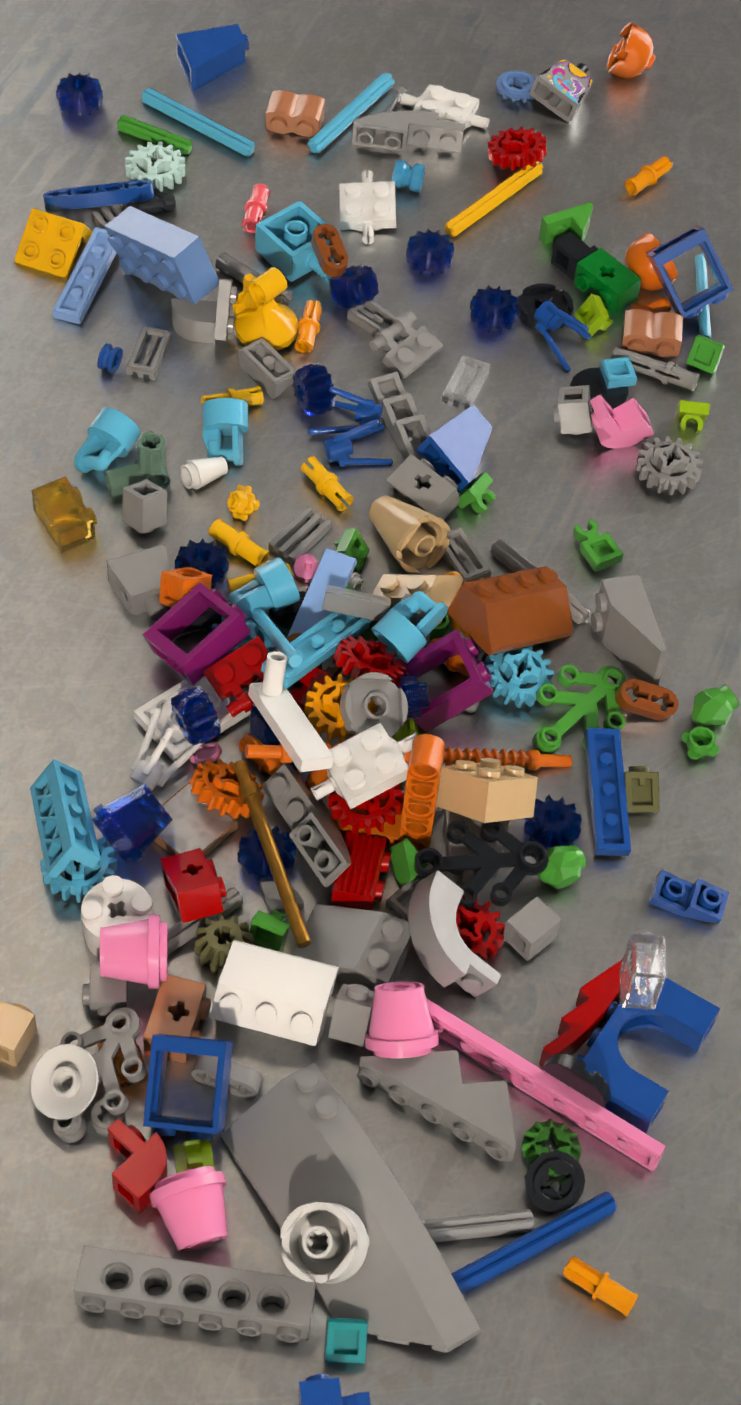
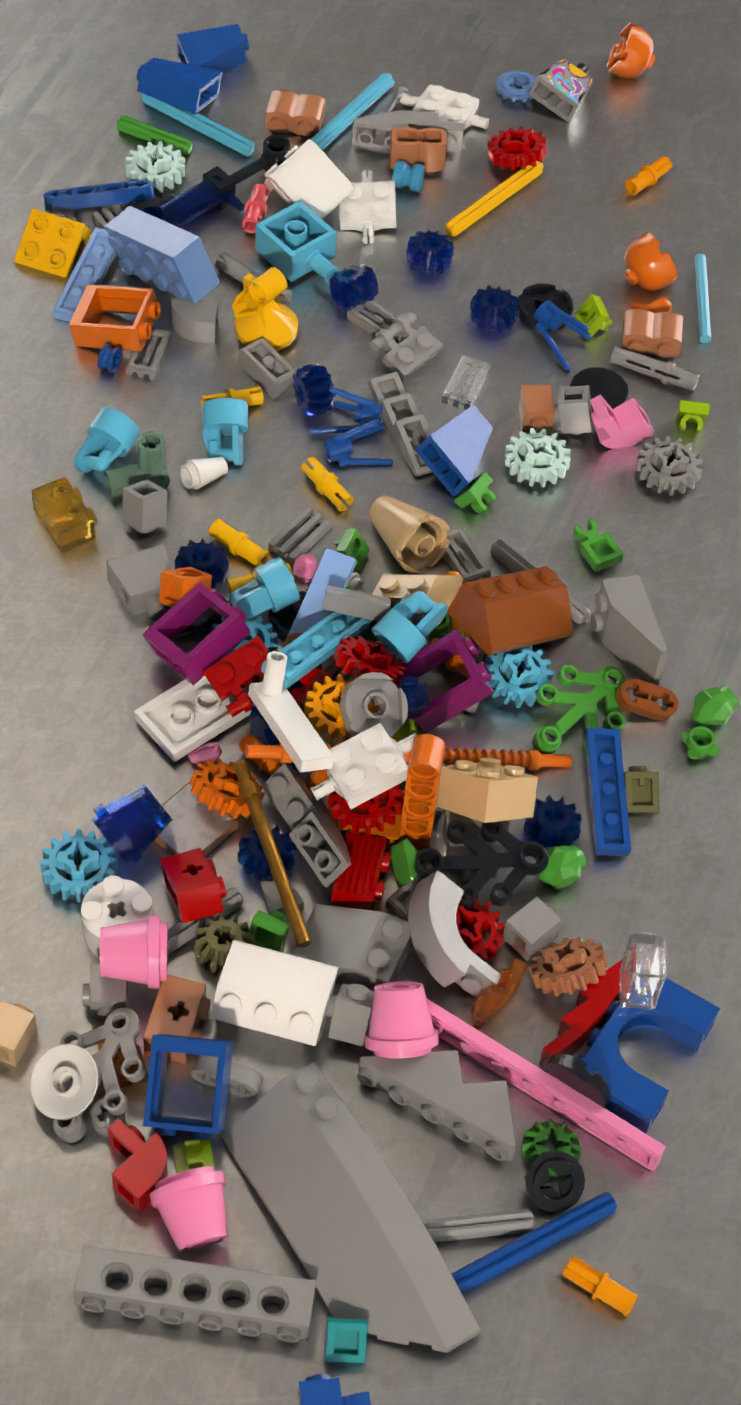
medium azure fence [30,759,101,879] -> none
clear blue gear [56,72,103,117] -> none
white plant [130,708,201,791] -> none
clear blue gear [171,686,221,746] -> none
light grey plate [214,279,237,340] -> none
yellow plant [227,484,260,521] -> none
medium azure bar [252,608,302,667] -> none
white brick [280,1202,370,1284] -> none
light orange axle [295,300,322,354] -> none
dark orange beam [311,224,349,277] -> none
light grey brick [386,454,461,520] -> none
bright green slope [539,202,593,245] -> none
black brick [551,232,598,281] -> none
green brick [573,248,642,315] -> none
medium azure tile [600,357,637,389] -> none
blue window [646,225,734,318] -> none
blue slope [648,870,729,923] -> none
bright green tile [686,334,725,374] -> none
none -> orange window [69,284,161,351]
none -> blue slope [137,58,223,115]
none -> piece [141,135,291,230]
none -> white piece [263,139,354,219]
none -> nougat brick [389,127,447,172]
none -> clear orange slope [471,959,528,1030]
none -> light aqua gear [504,428,571,487]
none -> nougat brick [518,385,555,433]
none -> nougat gear [529,937,608,996]

